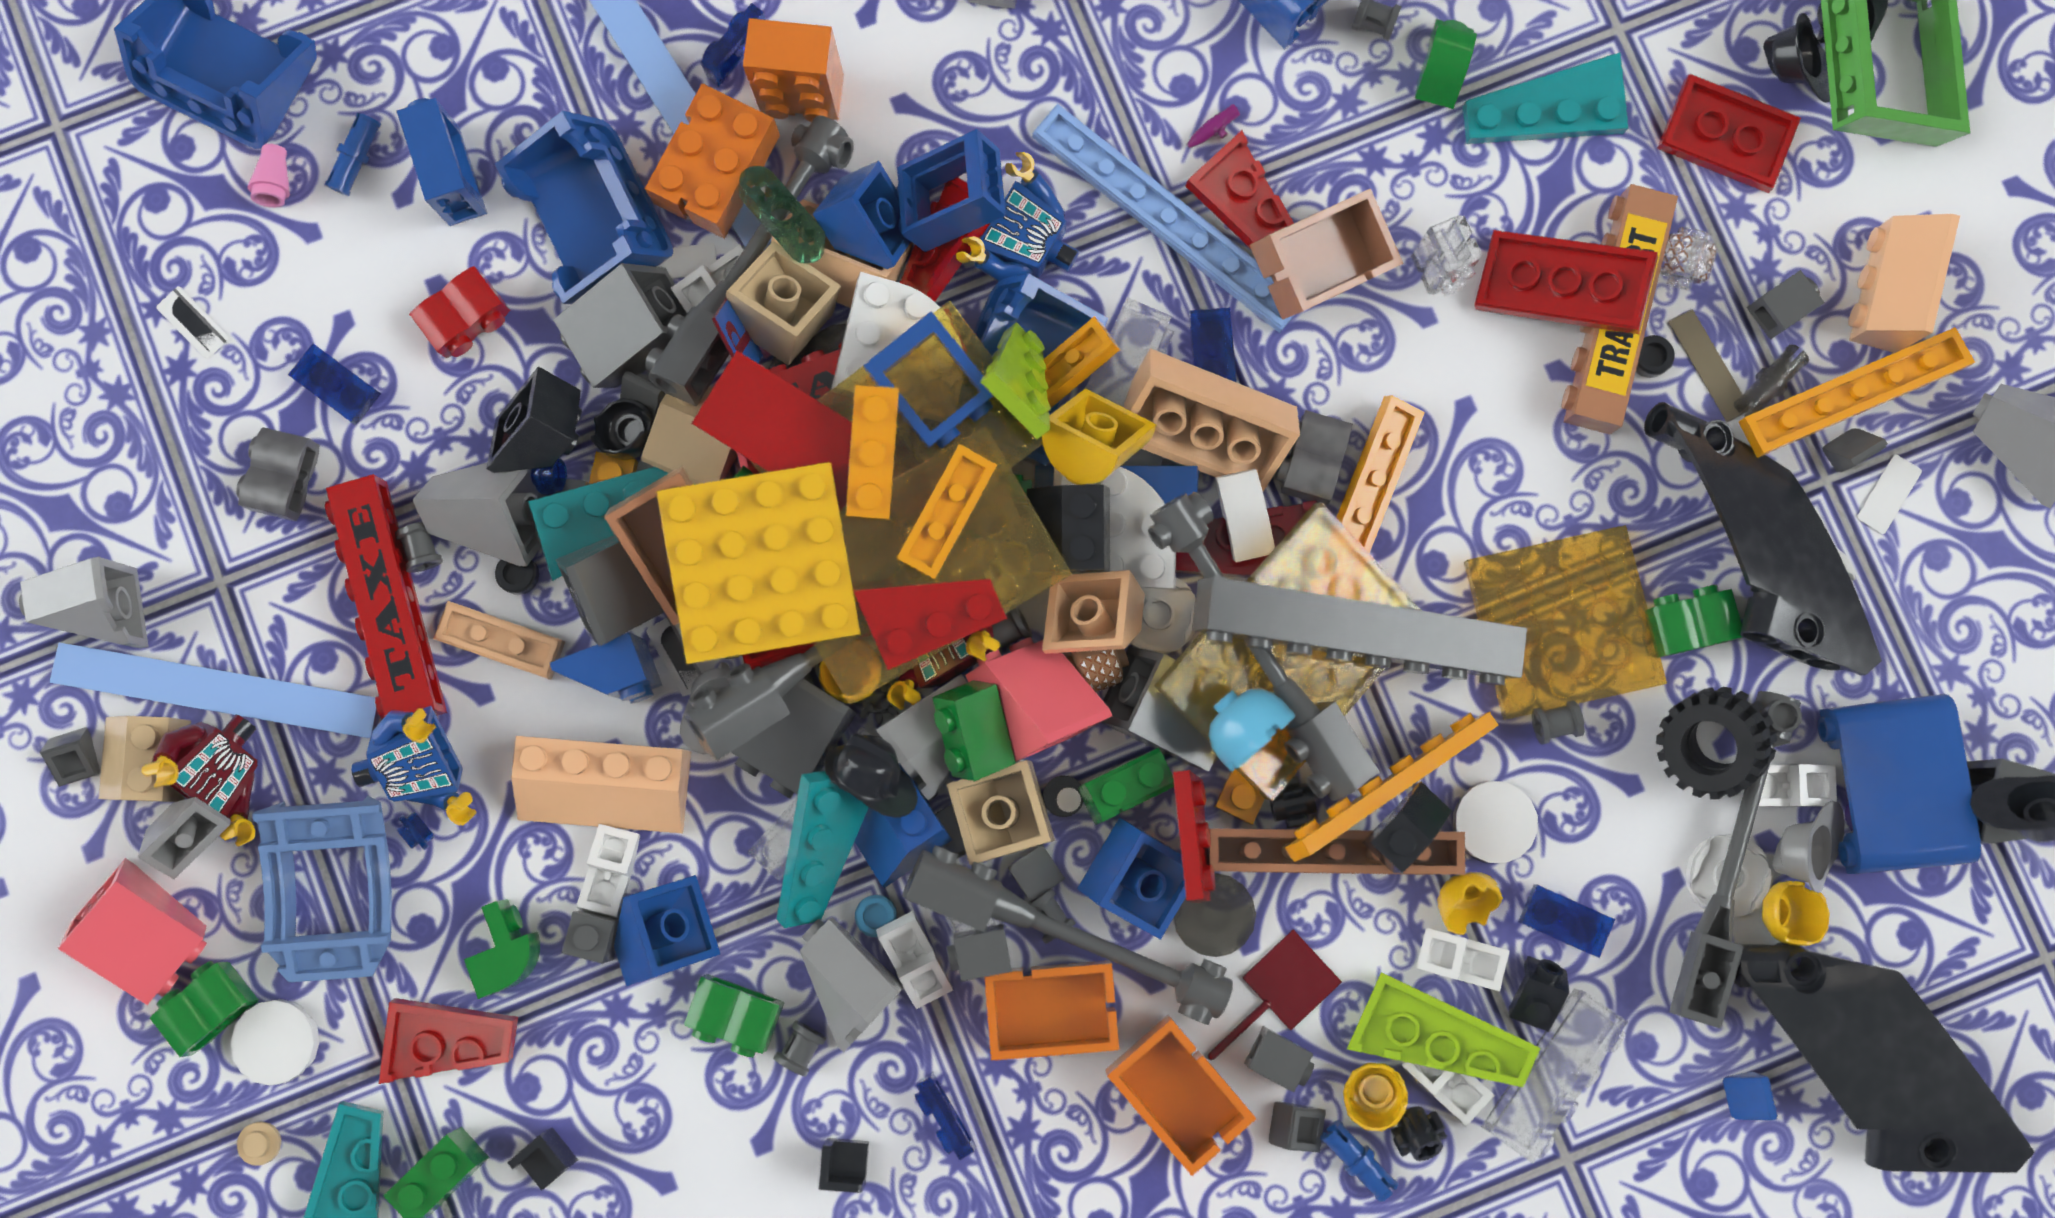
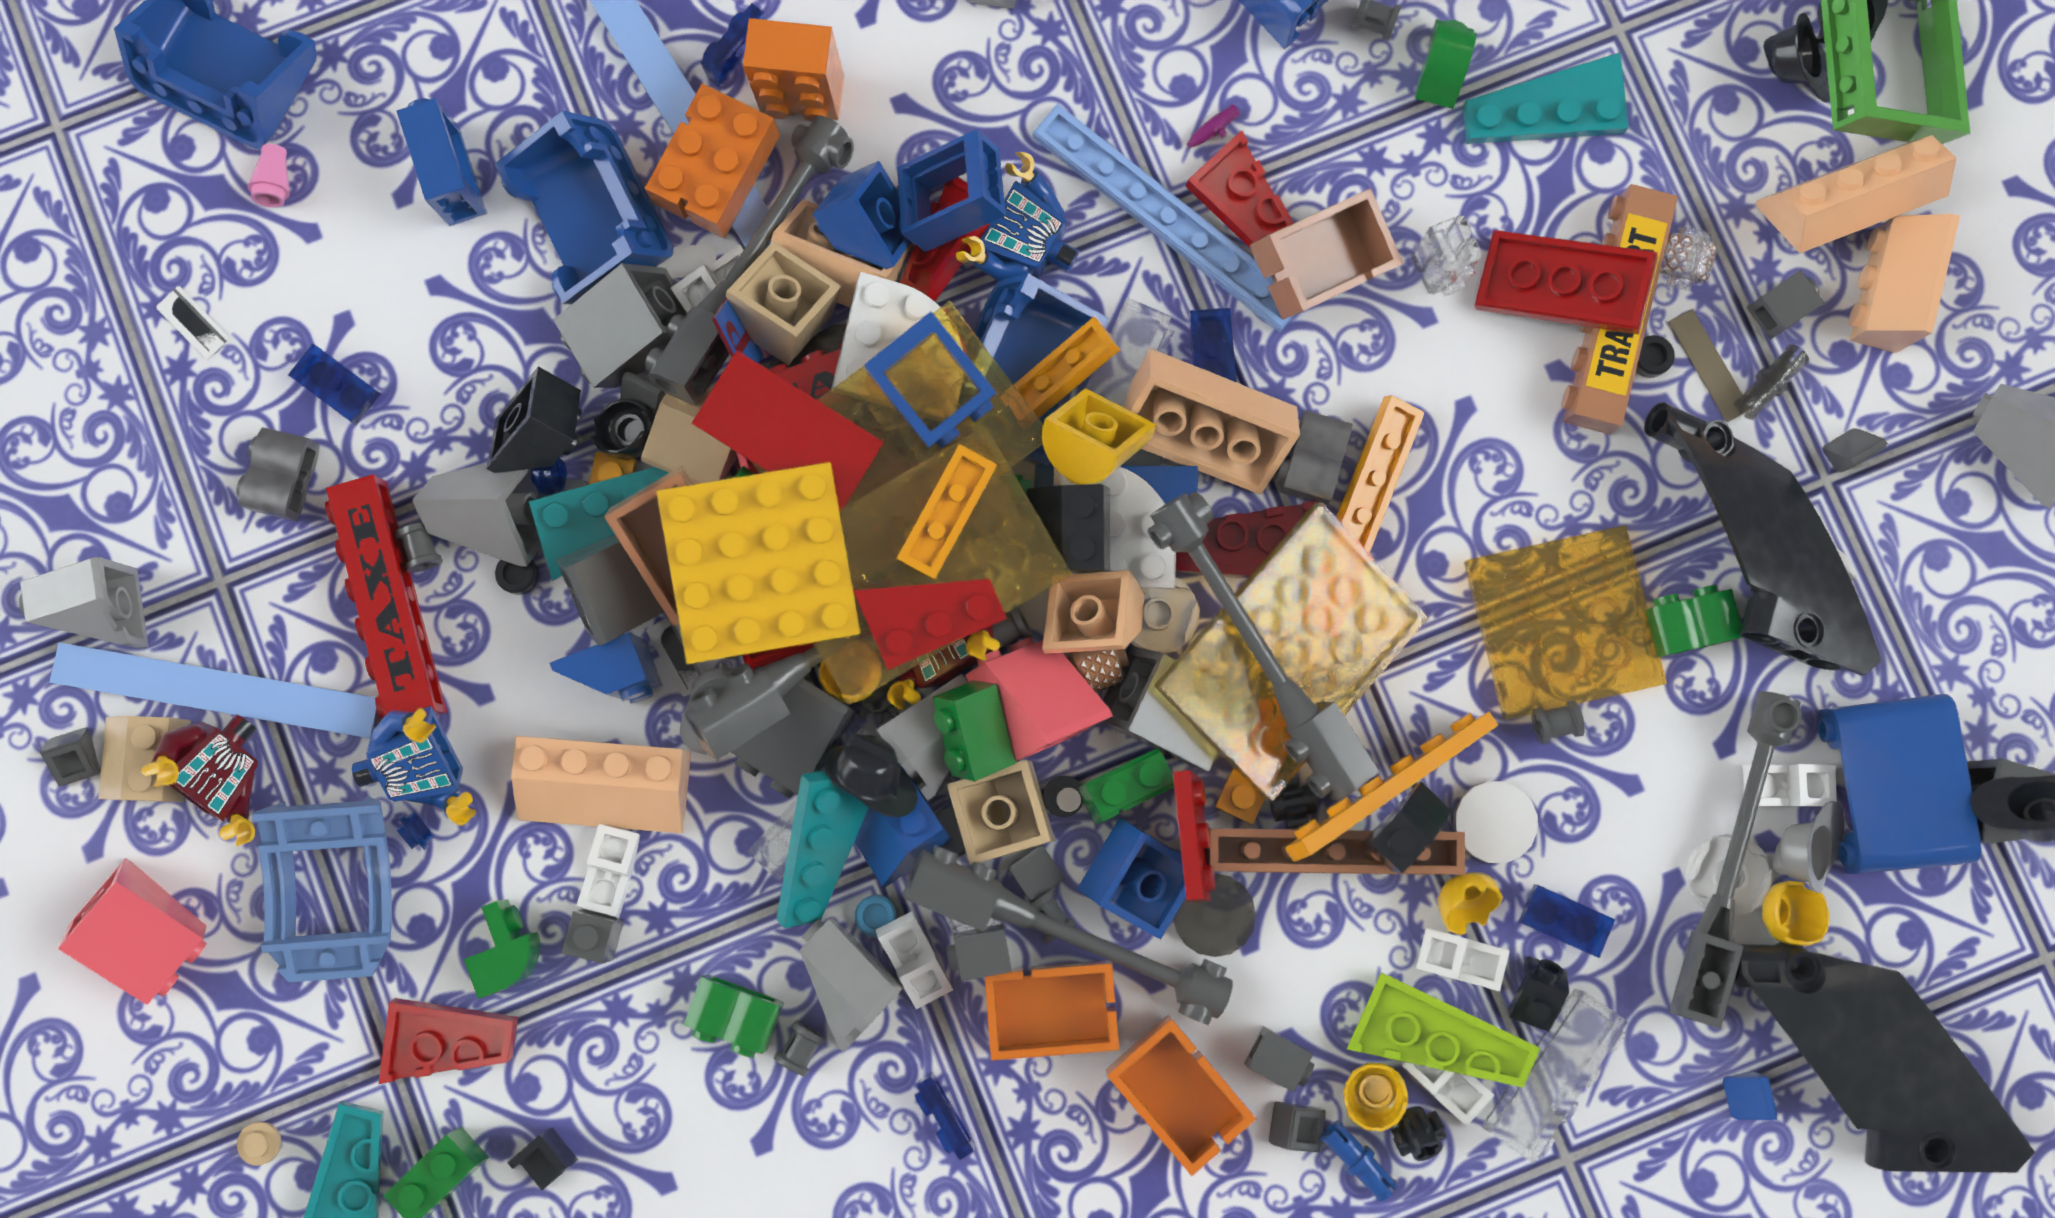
light grey slope [138,797,231,879] -> none
green brick [150,961,259,1057] -> none
white tile [230,999,319,1086] -> none
blue pin [324,112,381,196] -> none
red brick [409,266,511,359] -> none
light nougat tile [433,601,565,680] -> none
blue slope [614,875,721,987] -> none
clear green beam [739,166,825,264] -> none
black panel [818,1138,869,1193] -> none
light orange plate [846,384,899,519] -> none
lime wing [980,322,1050,439] -> none
brick [1192,576,1527,686] -> none
dark red piece [1208,929,1342,1060] -> none
medium azure cylinder [1209,689,1295,772] -> none
white slope [1215,469,1276,562] -> none
black tyre [1656,687,1777,799] -> none
red tile [1657,73,1801,193] -> none
light orange plate [1738,327,1975,458] -> none
white sticker [1857,454,1922,534] -> none
none -> light nougat slope [1756,135,1957,253]

